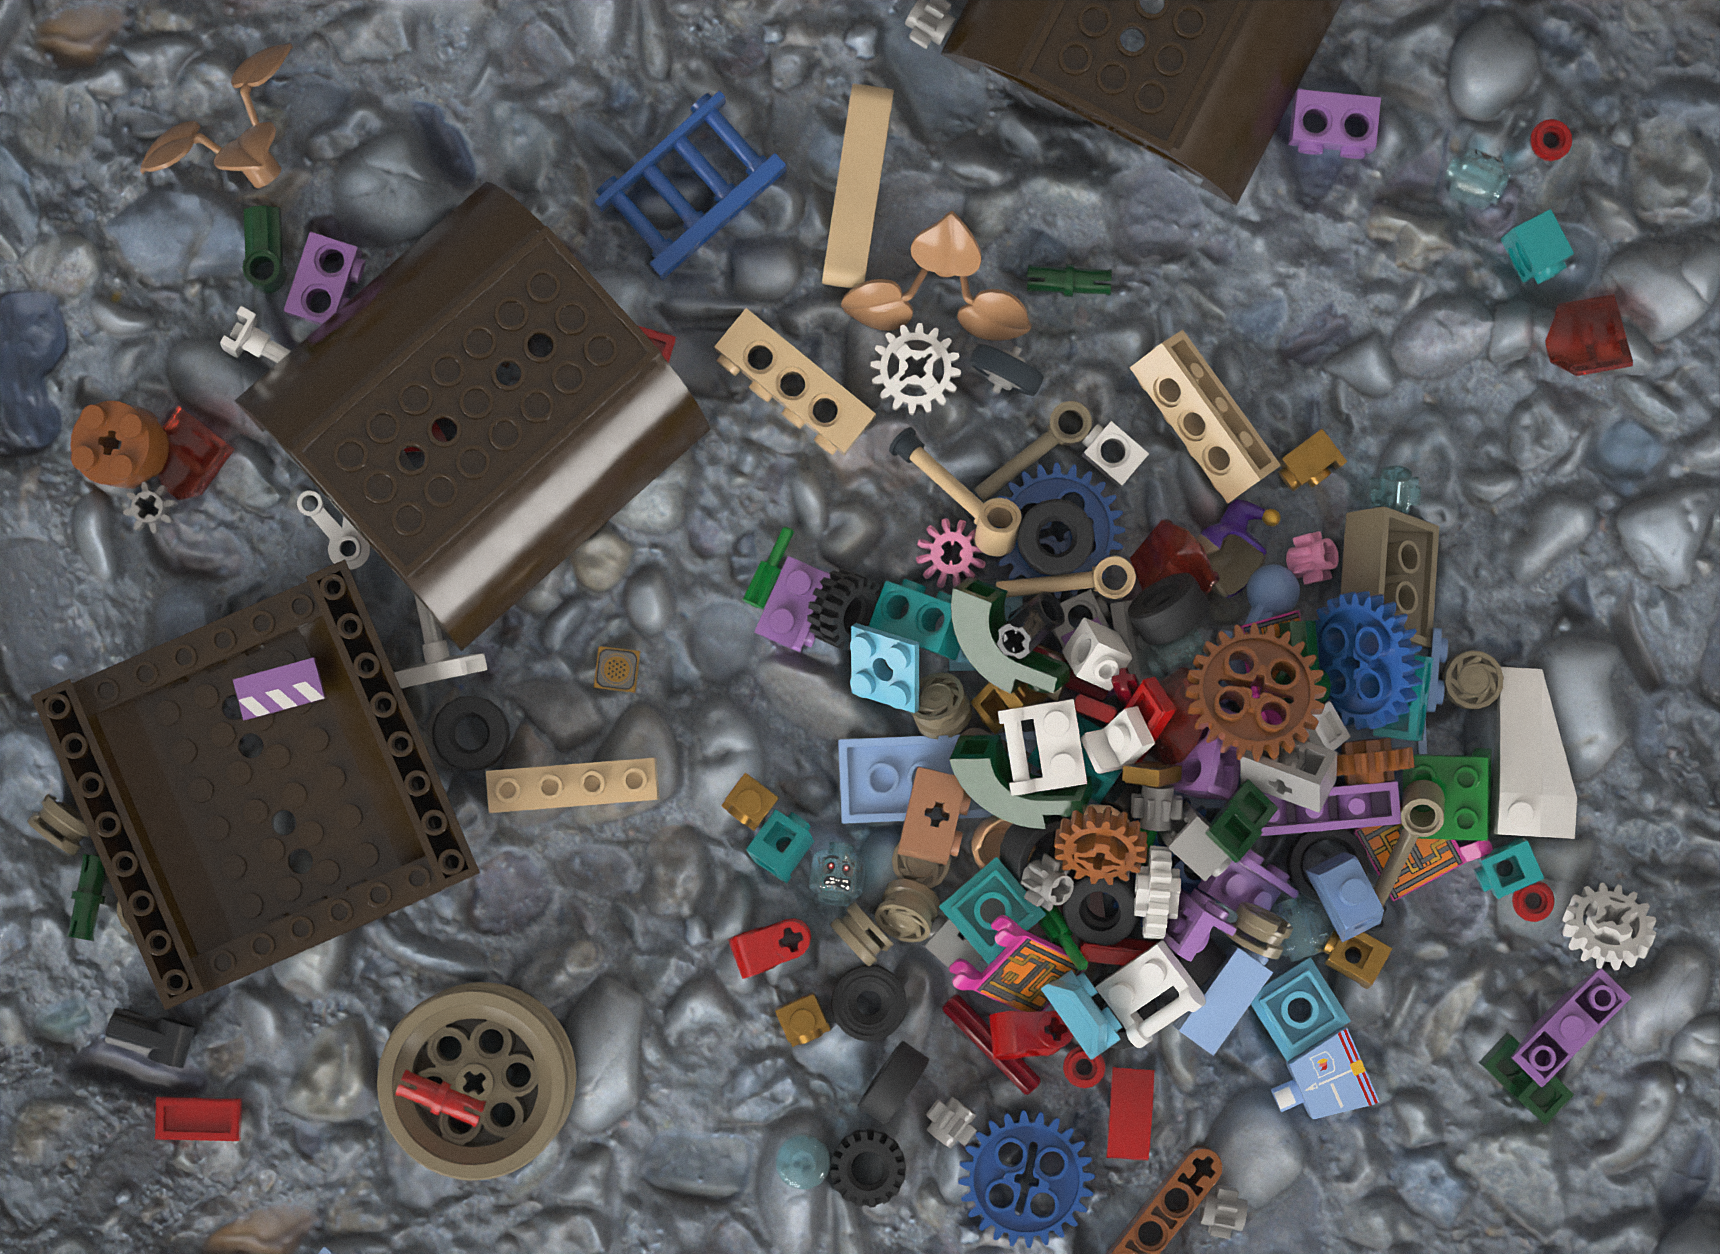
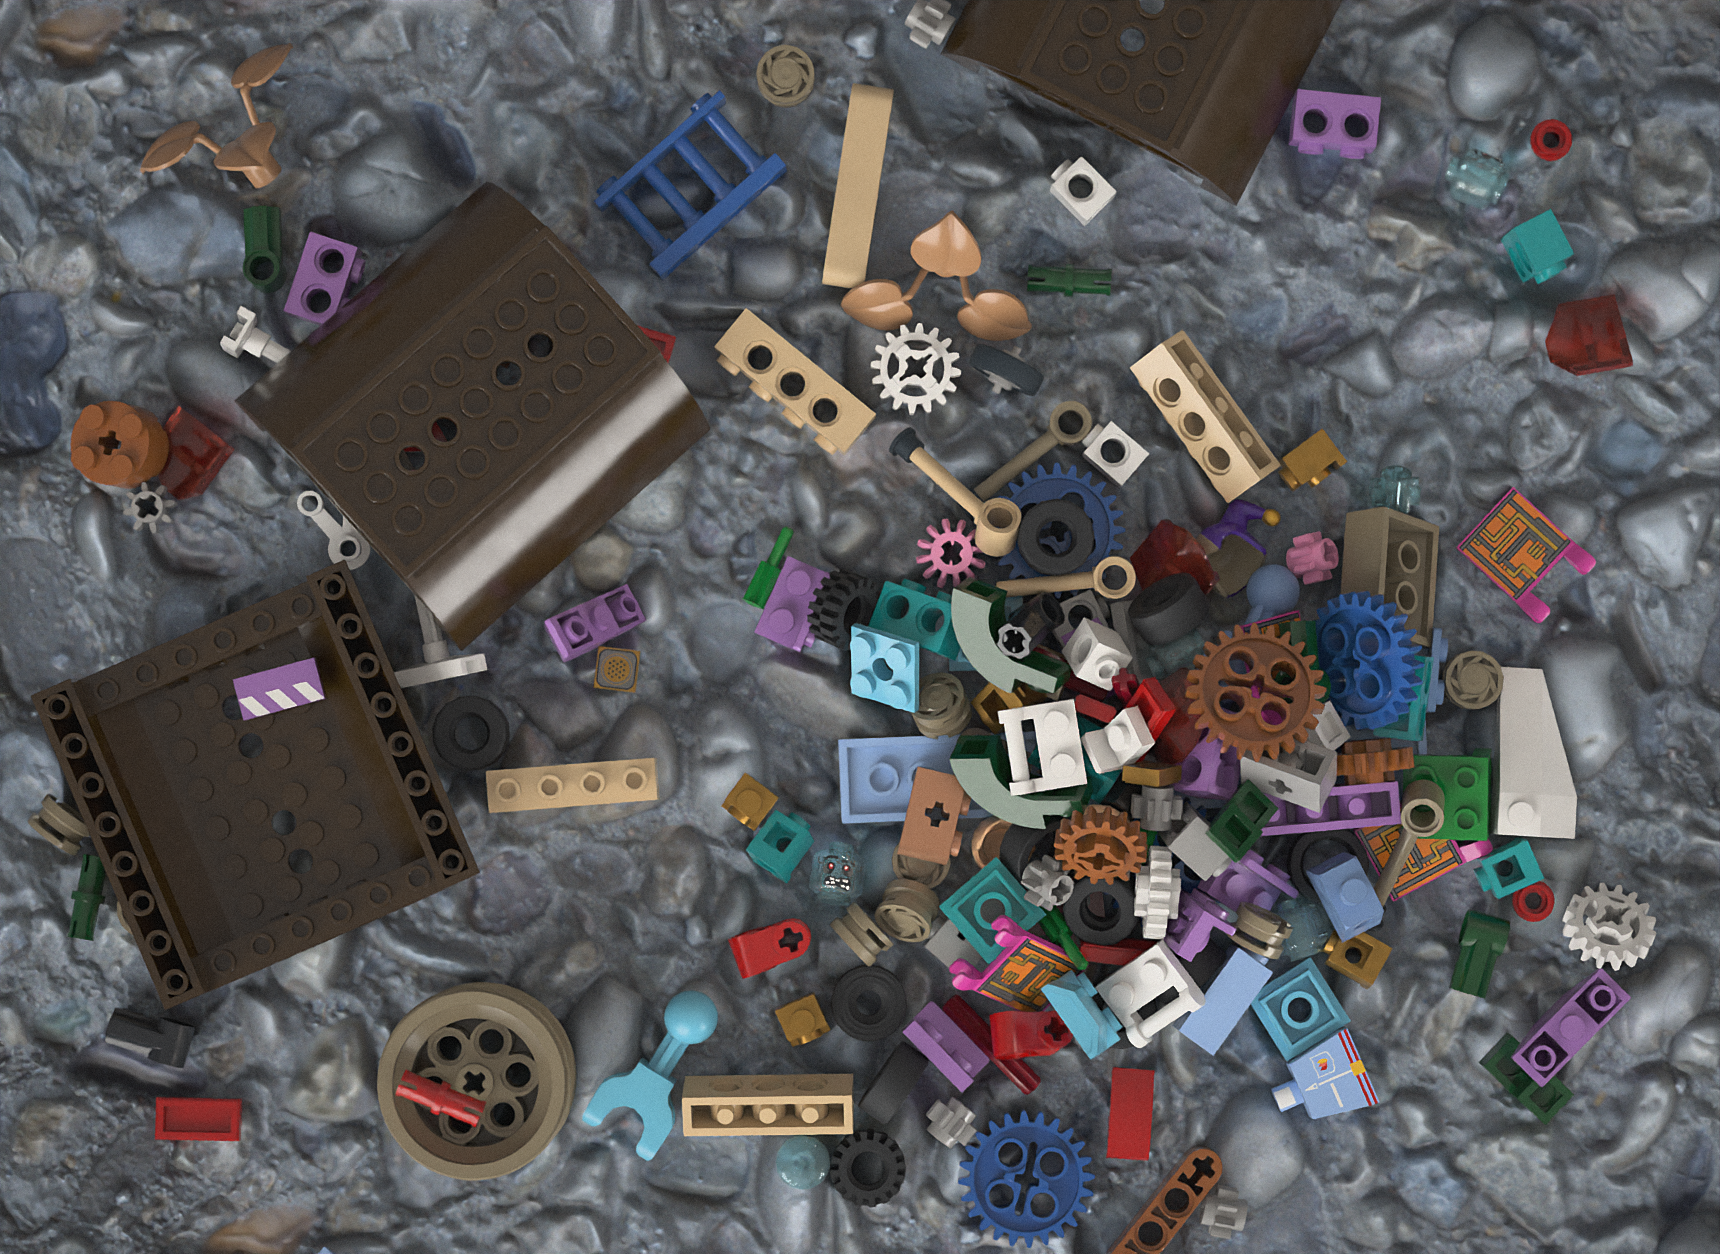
red plate [1063,1046,1105,1088] -> none
none -> medium lavender slope [544,584,647,663]
none -> medium azure piece [582,990,718,1161]
none -> tan brick [682,1074,854,1136]
none -> dark tan wheel [756,45,815,108]
none -> medium lavender bracket [902,1001,989,1092]
none -> white brick [1050,156,1117,226]
none -> dark green piece [1449,909,1510,999]
none -> flag [1456,487,1596,624]

